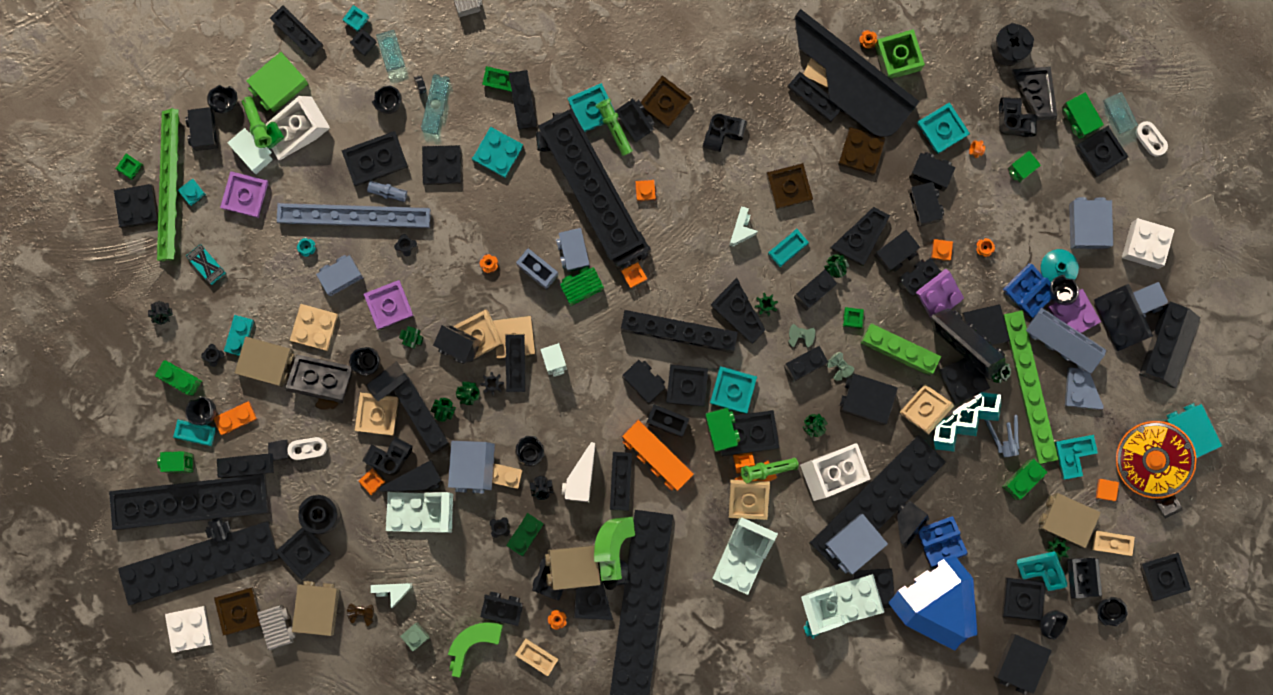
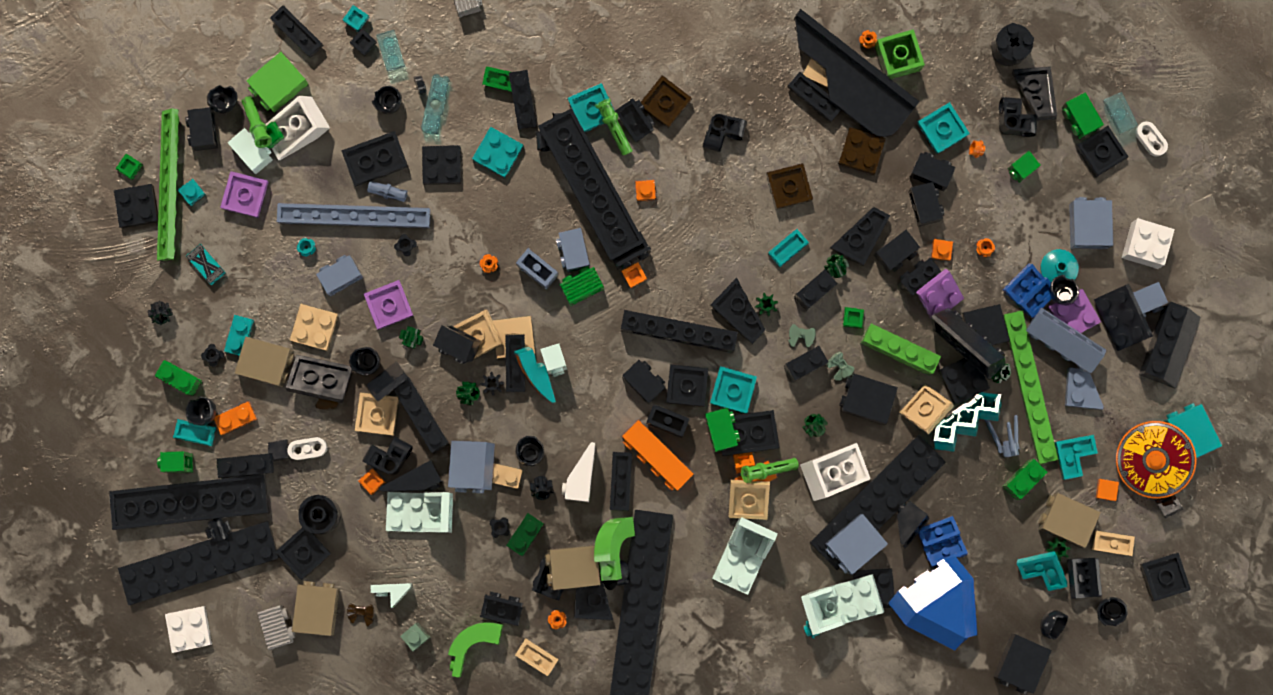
dark brown plate [214,587,261,636] -> none
dark green gear [430,398,456,422] -> none
light aqua slope [729,206,758,247] -> none
black tile [1002,578,1045,621] -> none
none -> teal slope [514,347,556,403]

